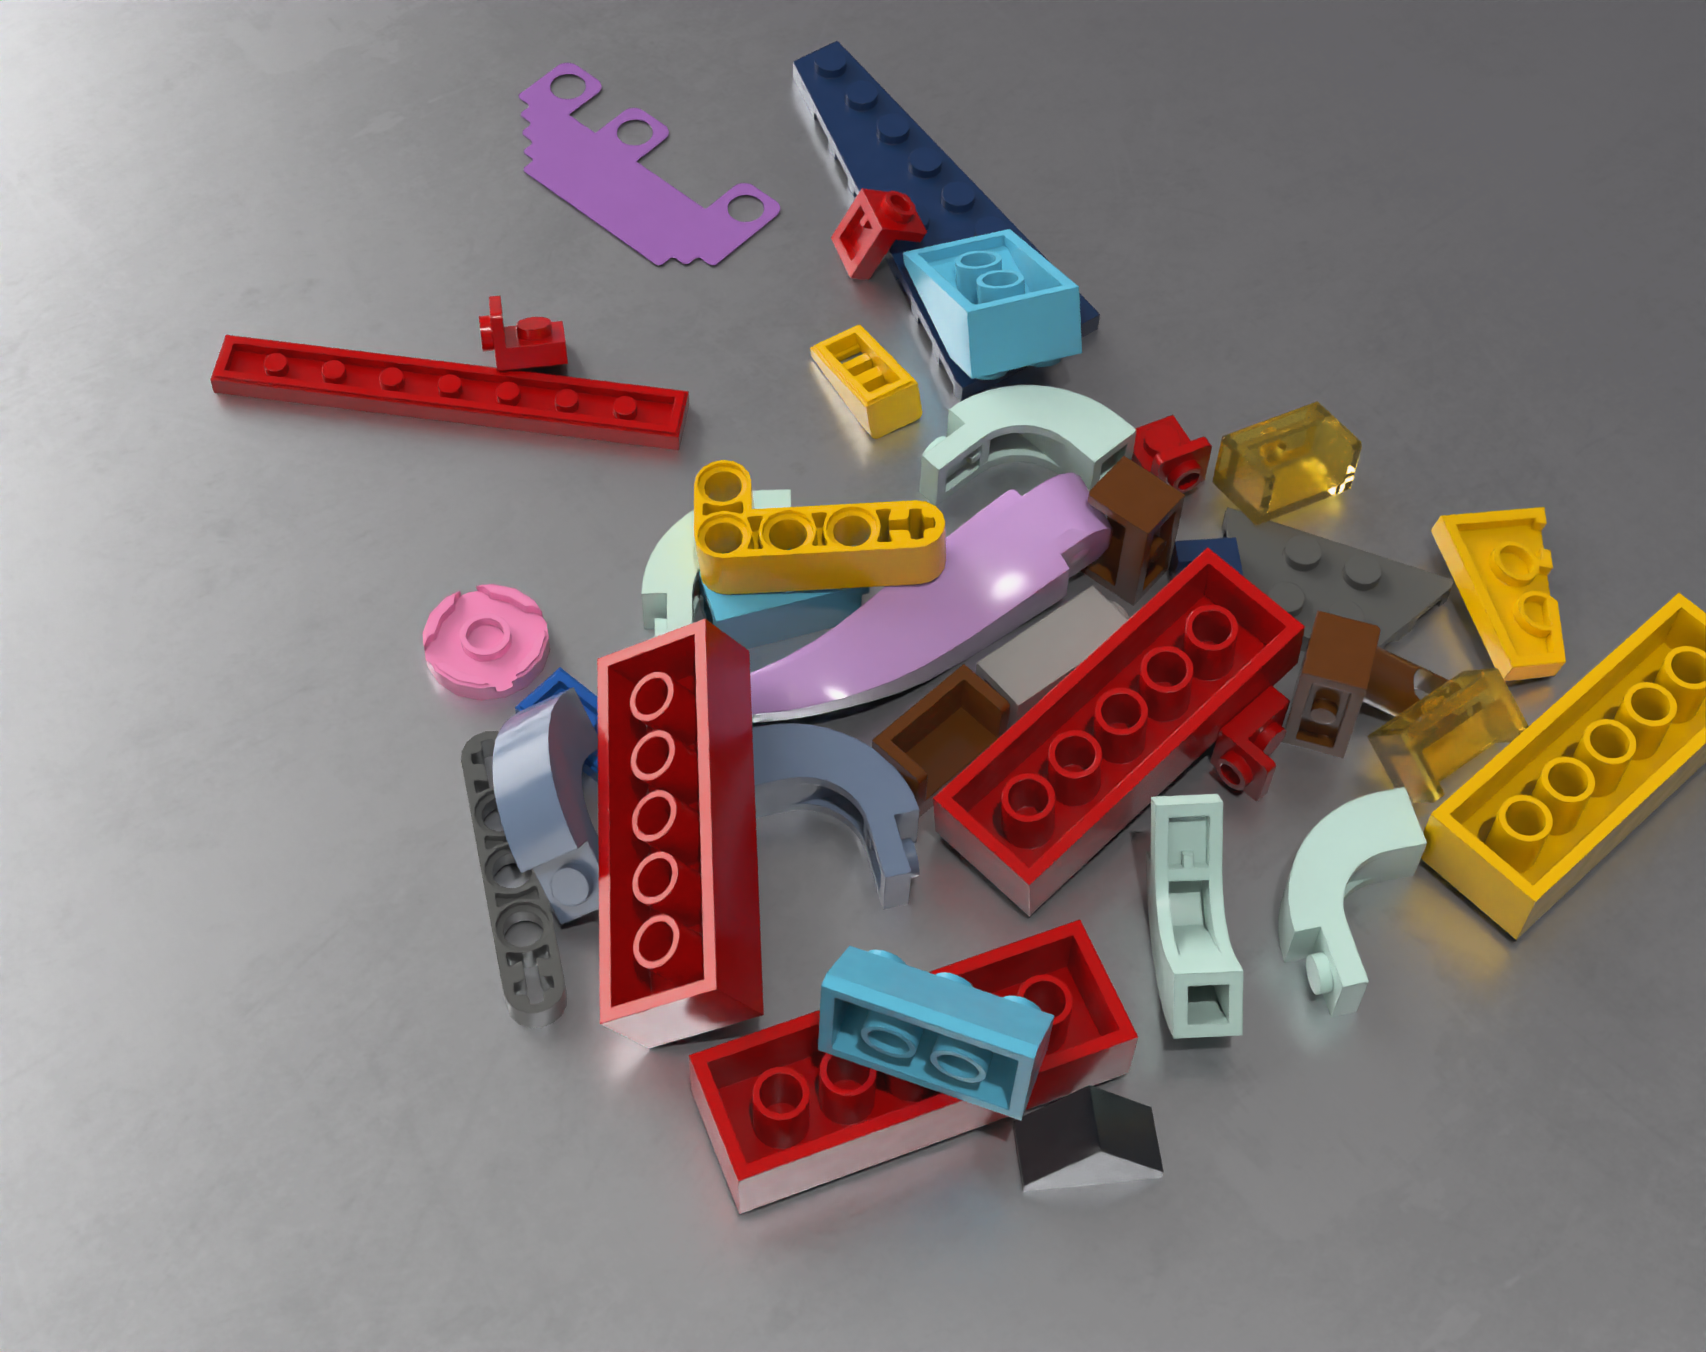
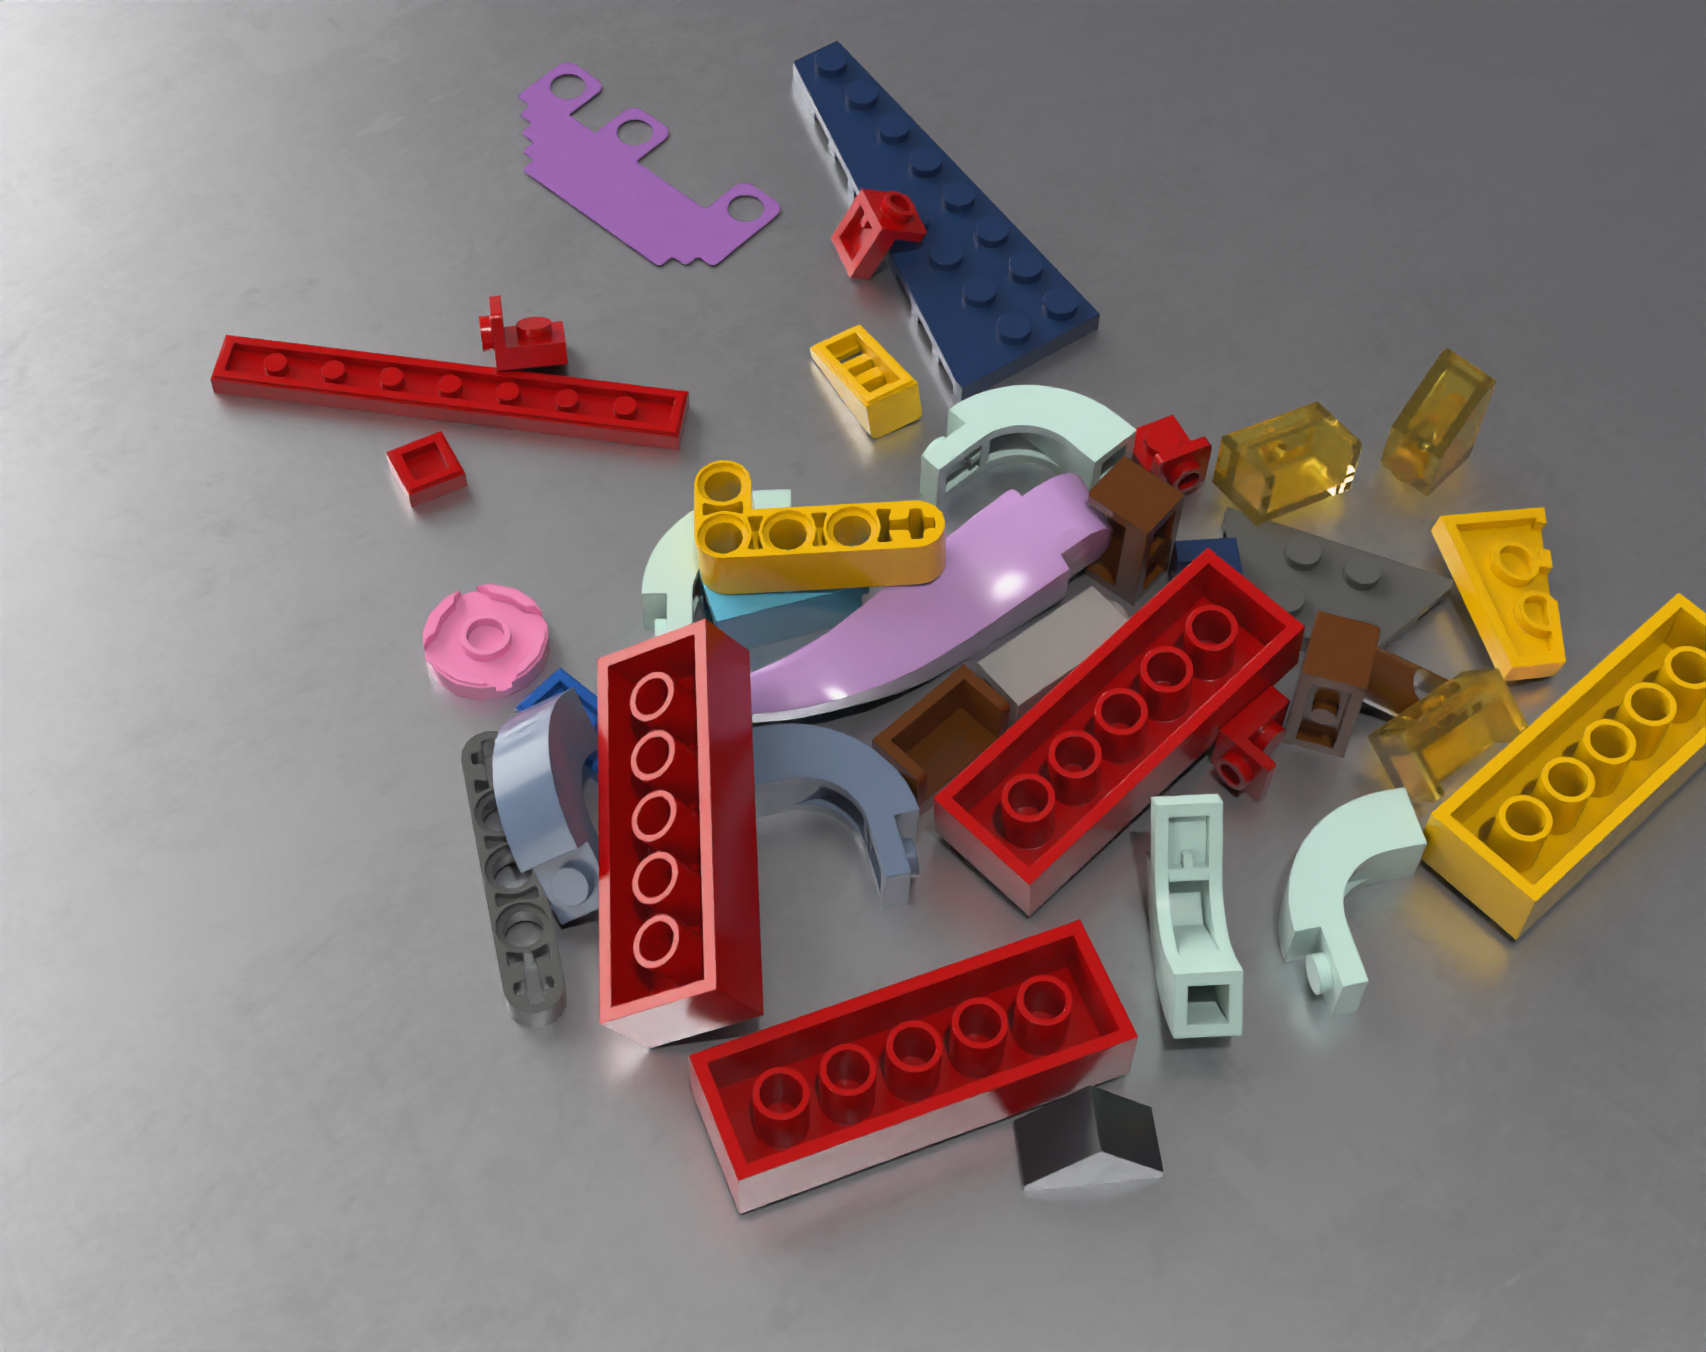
medium azure slope [818,946,1055,1121] -> none
medium azure slope [903,229,1082,380] -> none
none -> red tile [386,431,467,508]
none -> clear yellow slope [1380,348,1496,497]

